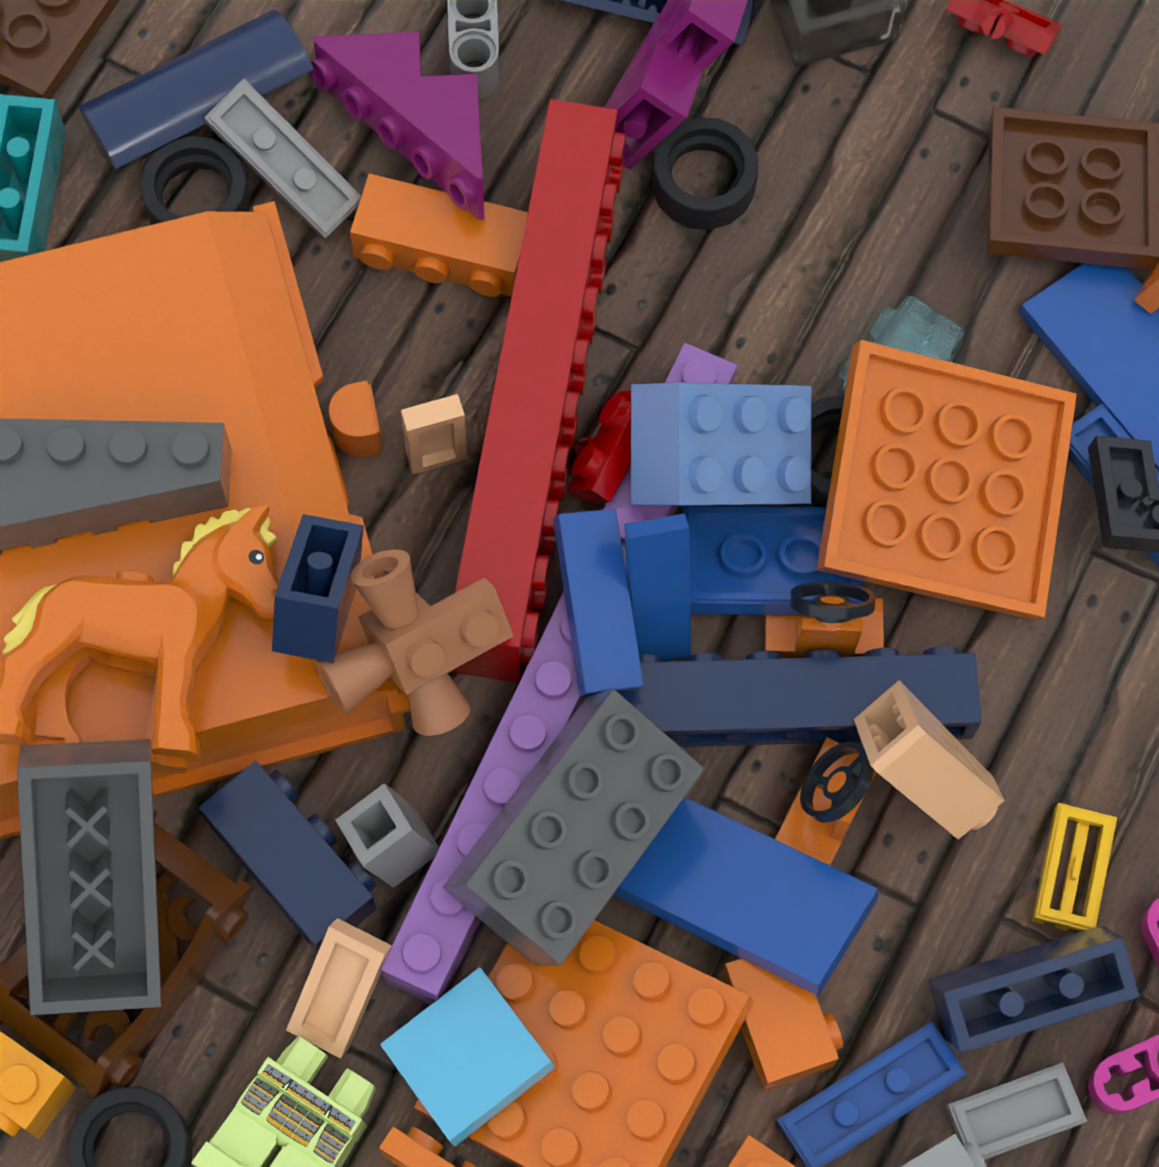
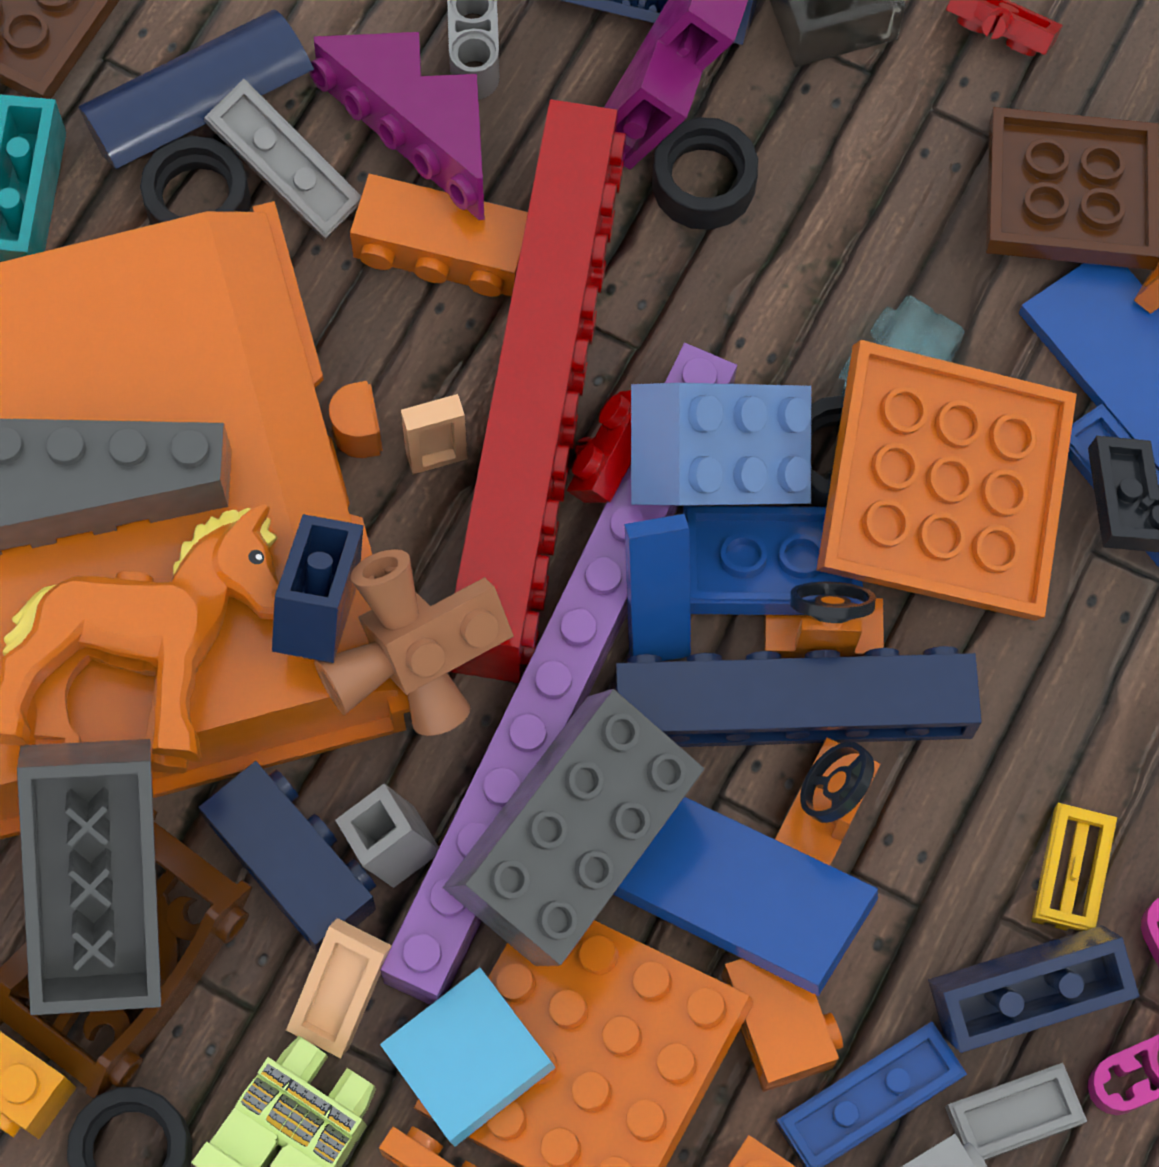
blue tile [553,509,644,697] -> none
light nougat slope [854,680,1005,840] -> none

